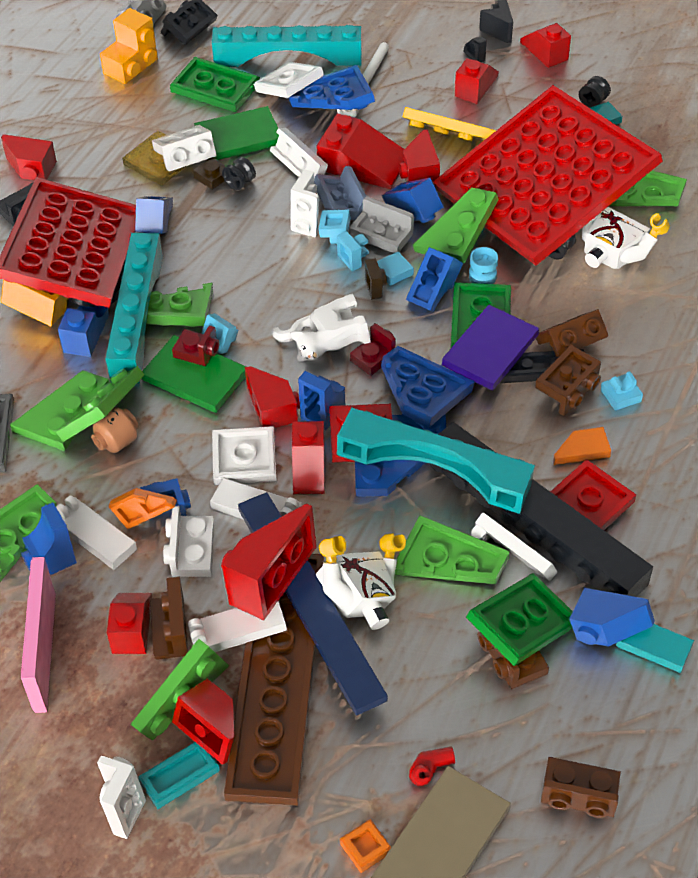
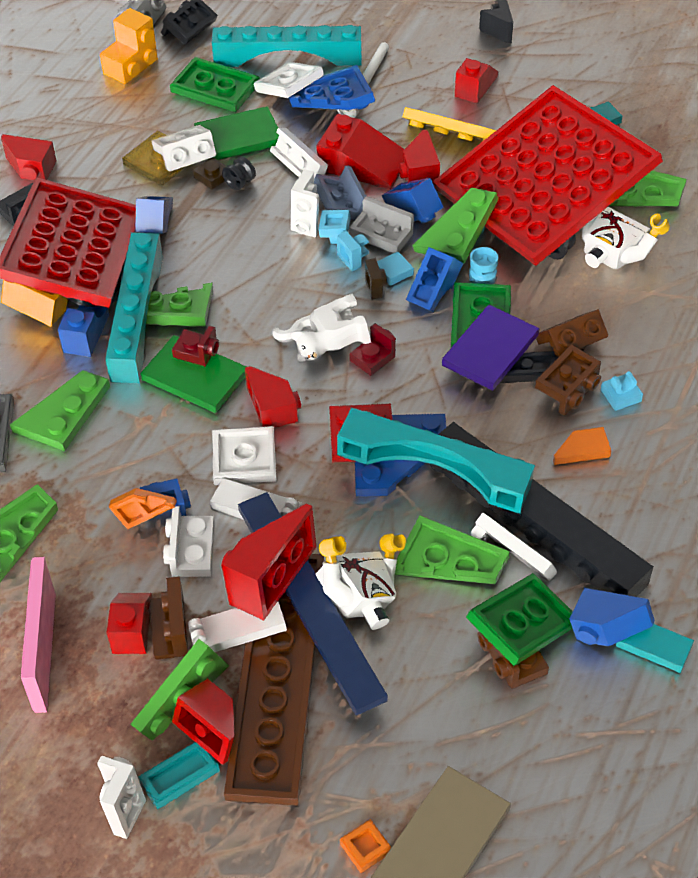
blue arch [21,502,77,575] -> none
bright green wing [56,365,144,442] -> none
white hinge [56,495,137,570] -> none
nougat head [91,407,139,453] -> none
medium azure tile [201,313,239,354] -> none
red slope [292,421,325,495] -> none
blue arch [298,371,346,431] -> none
blue plate [381,346,475,427] -> none
red arm [409,746,455,786] -> none
black tile [463,37,487,62] -> none
red slope [520,23,571,68] -> none
reddish brown bracket [541,756,621,818] -> none
red plate [550,459,637,530] -> none
black wheel [579,76,611,108] -> none

